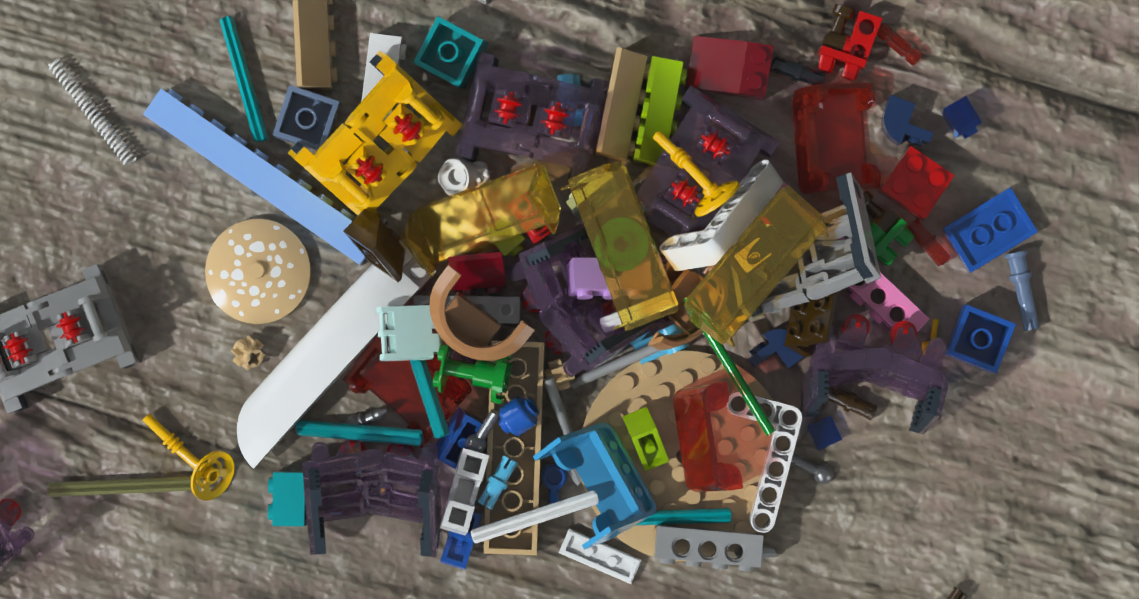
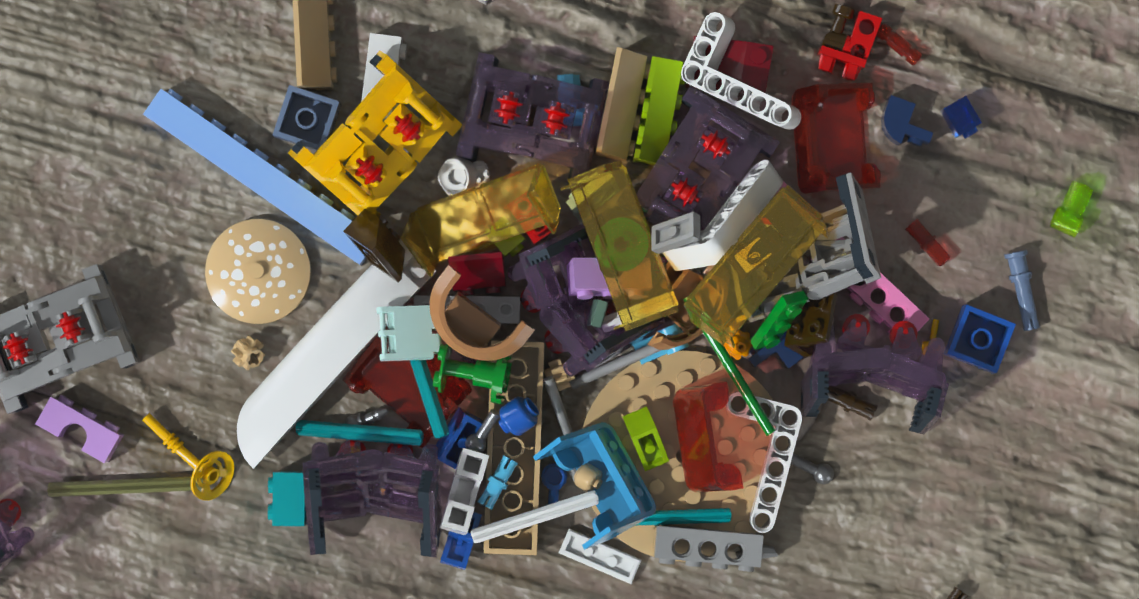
white piece [48,58,137,165] -> none
teal axle [220,16,268,143] -> none
teal brick [413,16,489,89] -> none
yellow dish [653,131,740,217] -> none
black pin [770,55,825,88] -> none
clear blue tile [807,416,842,451] -> none
green hips [845,190,914,266] -> none
red brick [878,146,955,221] -> none
blue plate [942,187,1038,273] -> none
none -> lavender arch [35,394,124,463]
none -> tan piece [574,463,603,492]
none -> sand green tile [587,300,608,328]
none -> light grey plate [651,212,700,254]
none -> white beam [681,12,801,130]
none -> light orange plant [722,328,752,360]
none -> green plate [750,291,808,350]
none -> clear neon green piece [1050,181,1093,237]

